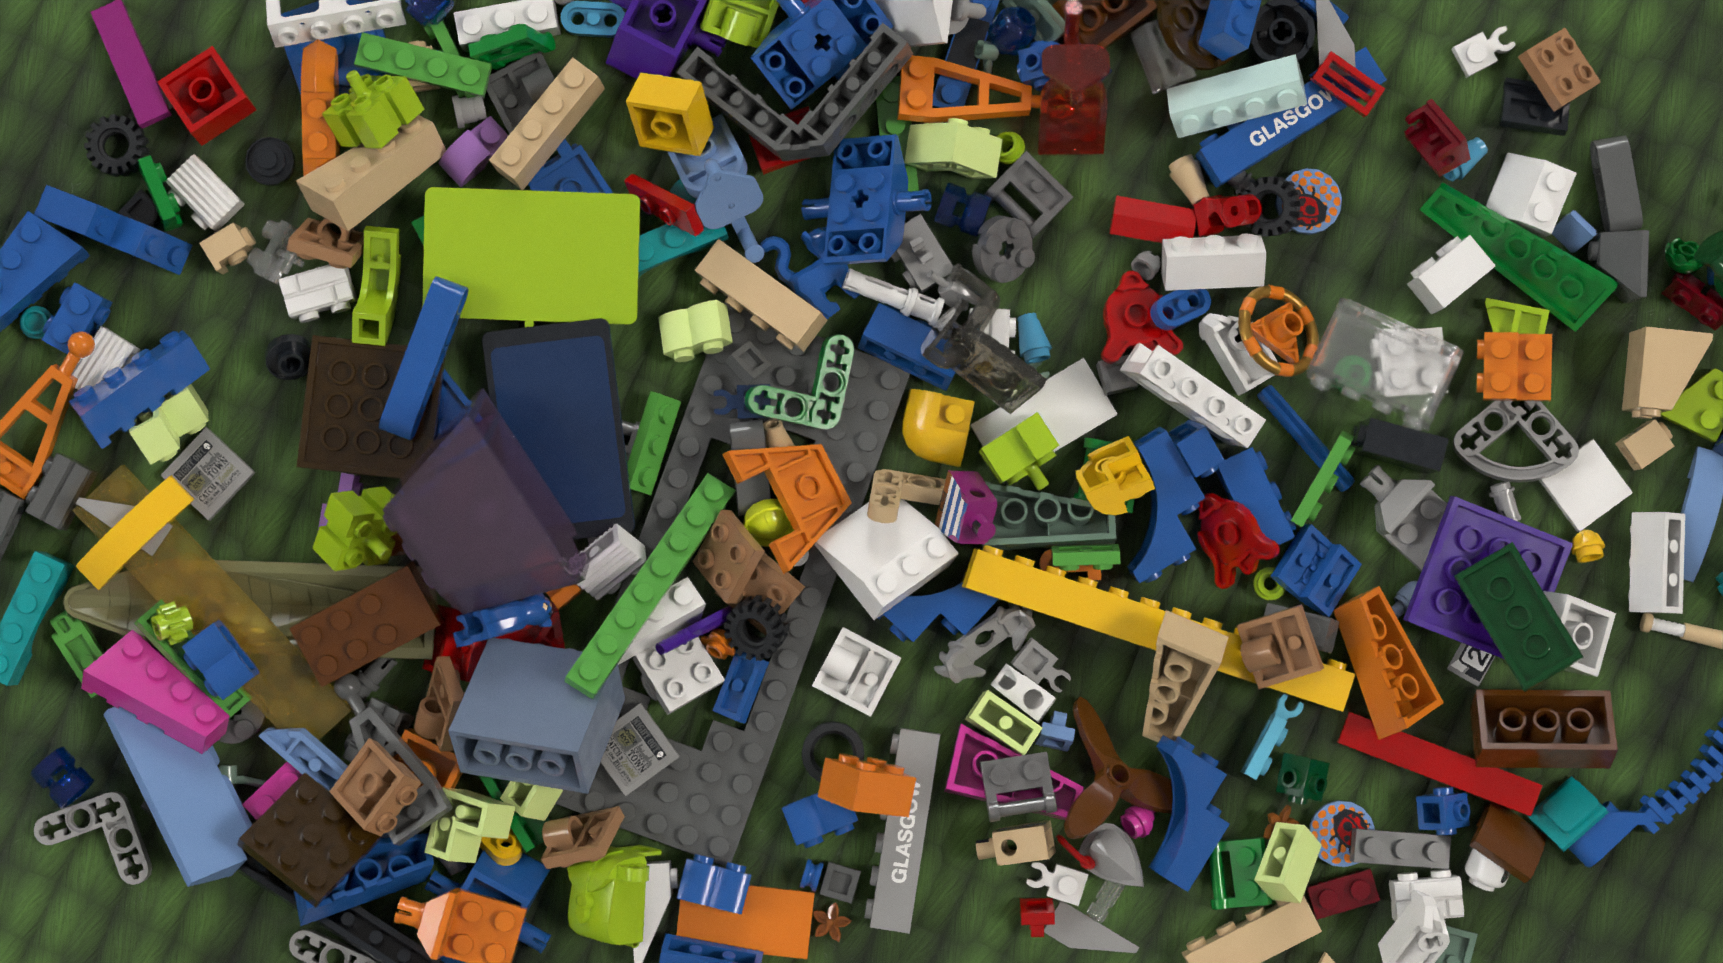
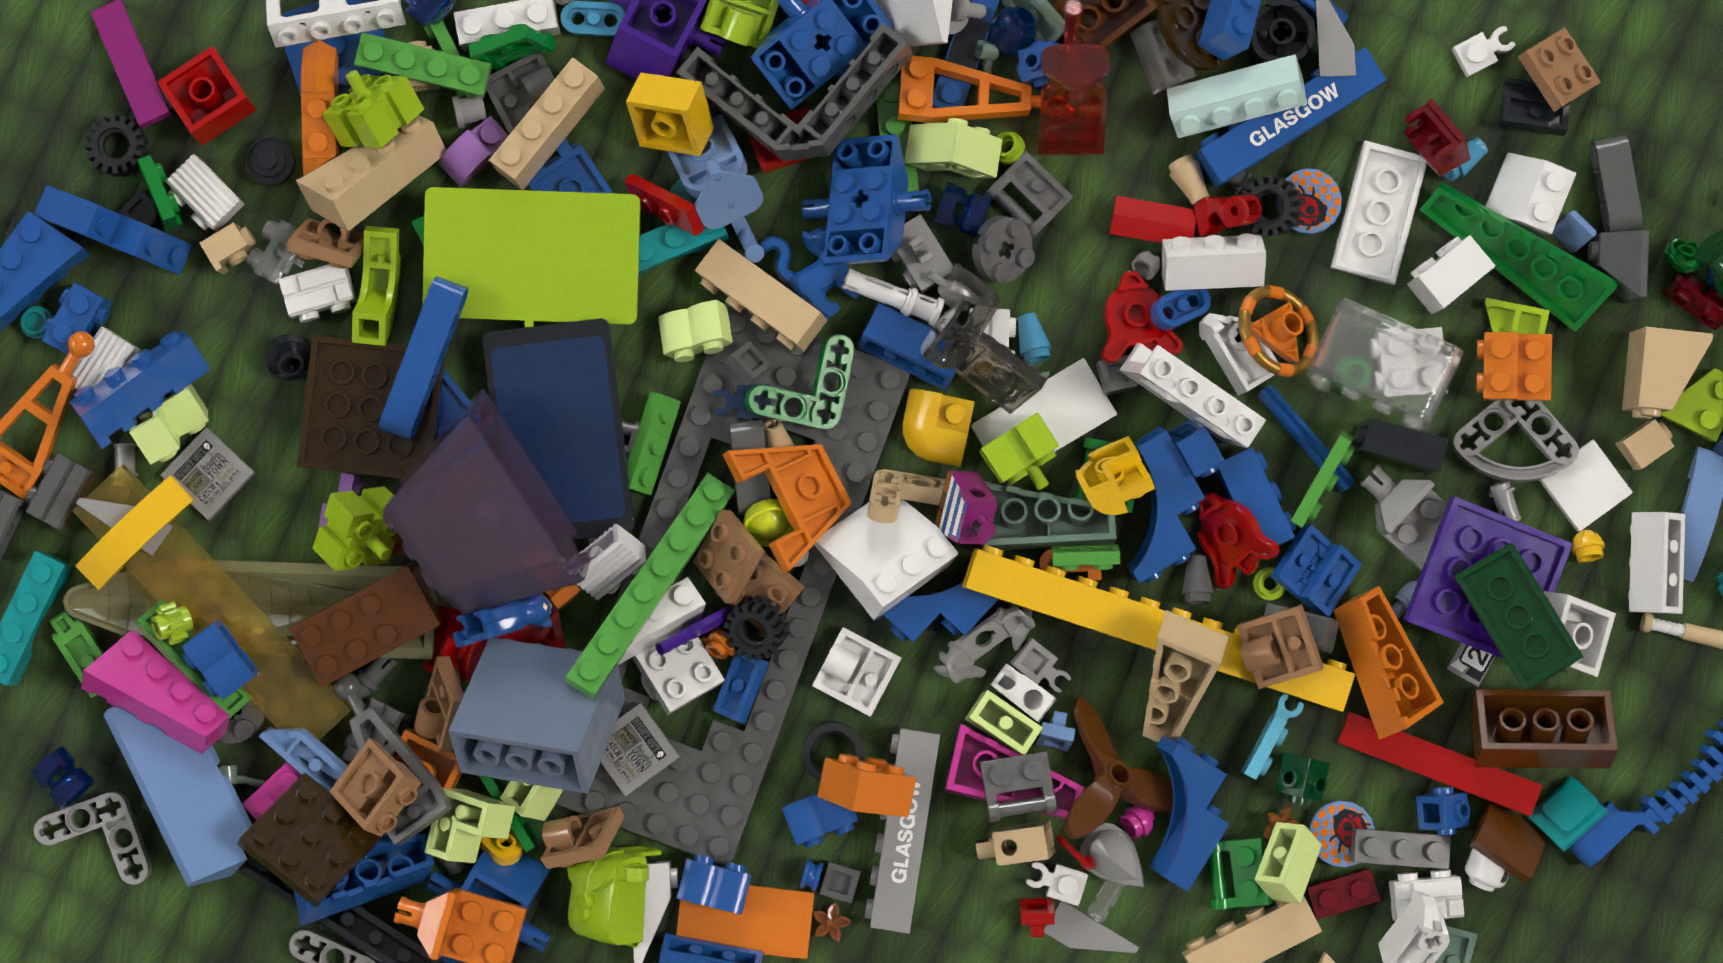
red tile [1310,51,1385,117] -> none
none -> light grey pin [112,443,139,485]
none -> dark grey cone [1181,555,1214,605]
none -> white tile [1330,141,1427,285]

